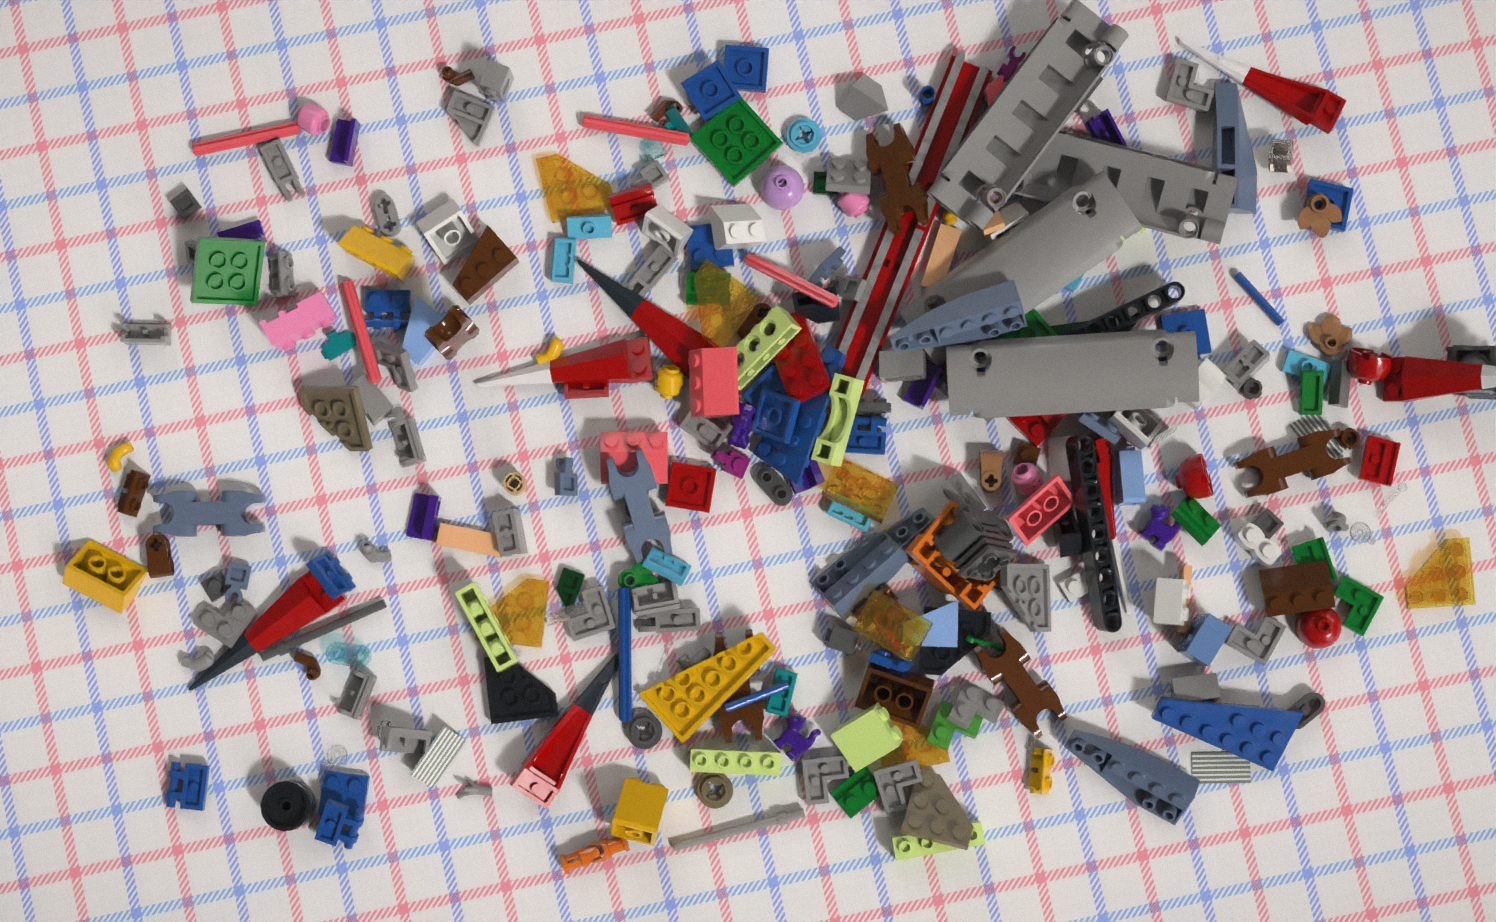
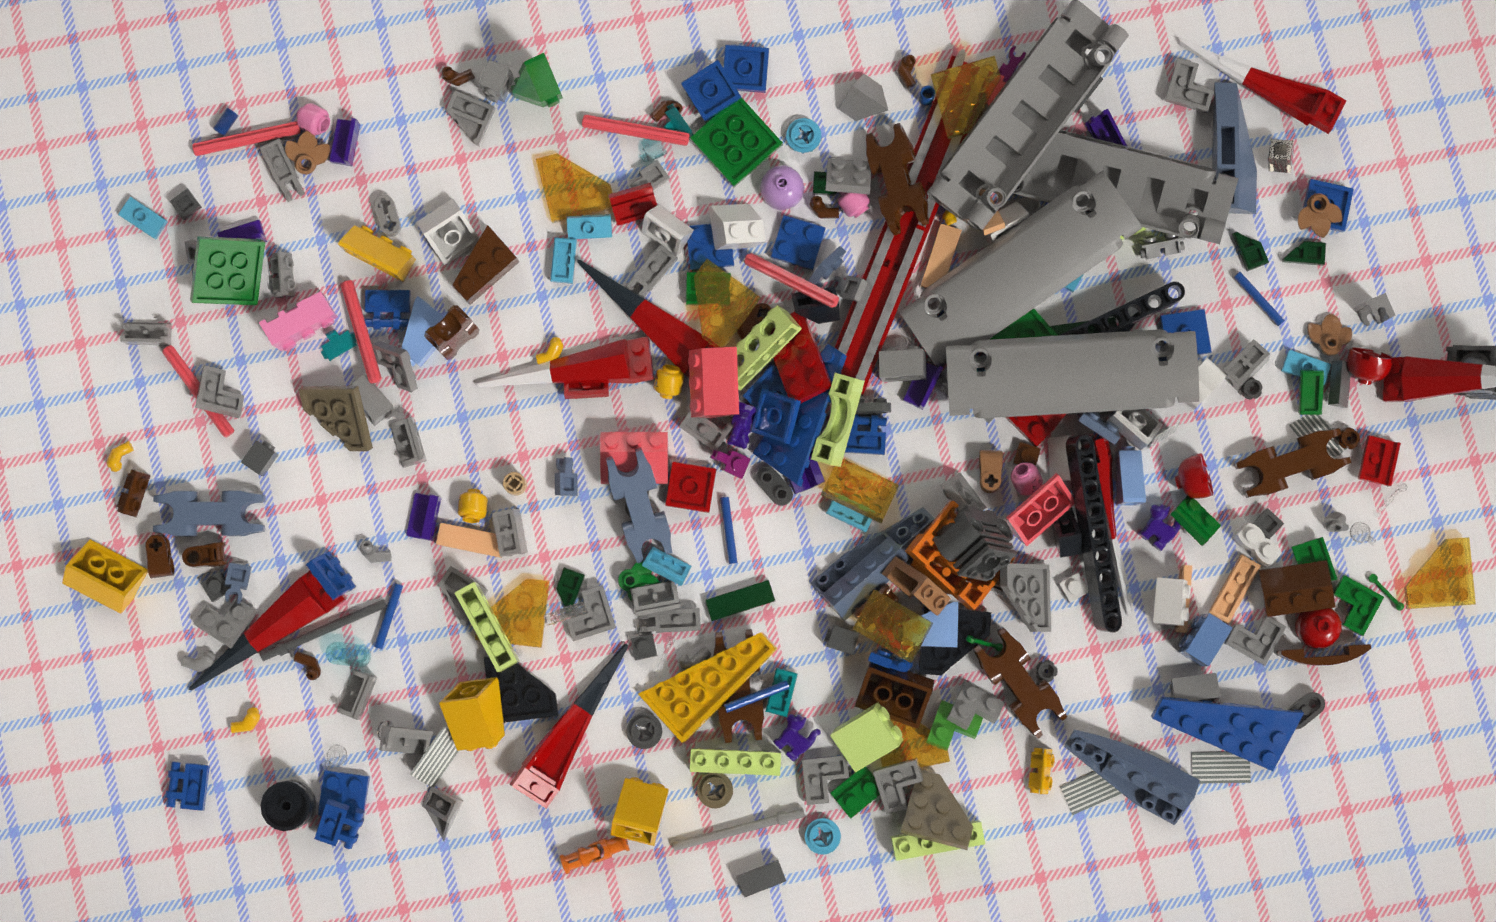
light grey bar [457,778,493,799] -> none
blue axle [618,588,632,721] -> none
sand blue wedge [889,280,1027,353] -> none
none -> medium azure plate [118,197,168,240]
none -> coral axle [162,345,234,437]
none -> reddish brown piece [182,542,228,568]
none -> light grey plate [195,365,244,418]
none -> blue piece [213,108,239,136]
none -> yellow arm [230,707,260,733]
none -> dark grey brick [241,440,278,477]
none -> medium nougat plate [285,130,330,175]
none -> blue bar [374,583,403,649]
none -> light grey slope [422,786,463,841]
none -> light grey wing [438,566,489,626]
none -> yellow slope [439,677,505,751]
none -> yellow head [458,489,488,523]
none -> green wedge [510,53,563,108]
none -> dark grey plate [631,634,658,661]
none -> dark green tile [705,580,775,621]
none -> blue bar [720,497,738,564]
none -> dark grey slope [736,860,786,897]
none -> blue plate [771,215,826,271]
none -> medium azure gear [805,818,841,855]
none -> reddish brown arm [809,196,839,219]
none -> medium nougat panel [882,556,951,616]
none -> reddish brown arm [897,55,916,89]
none -> clear yellow plate [930,55,1001,139]
none -> dark grey plate [1036,660,1058,682]
none -> light grey sticker [1060,771,1122,815]
none -> light grey hinge [1137,233,1185,260]
none -> light nougat tile [1208,554,1261,624]
none -> dark green tile [1232,232,1269,272]
none -> reddish brown slope [1276,644,1371,666]
none -> dark green tile [1282,241,1326,266]
none -> light grey hinge [1354,293,1396,326]
none -> green hinge [1368,574,1404,611]

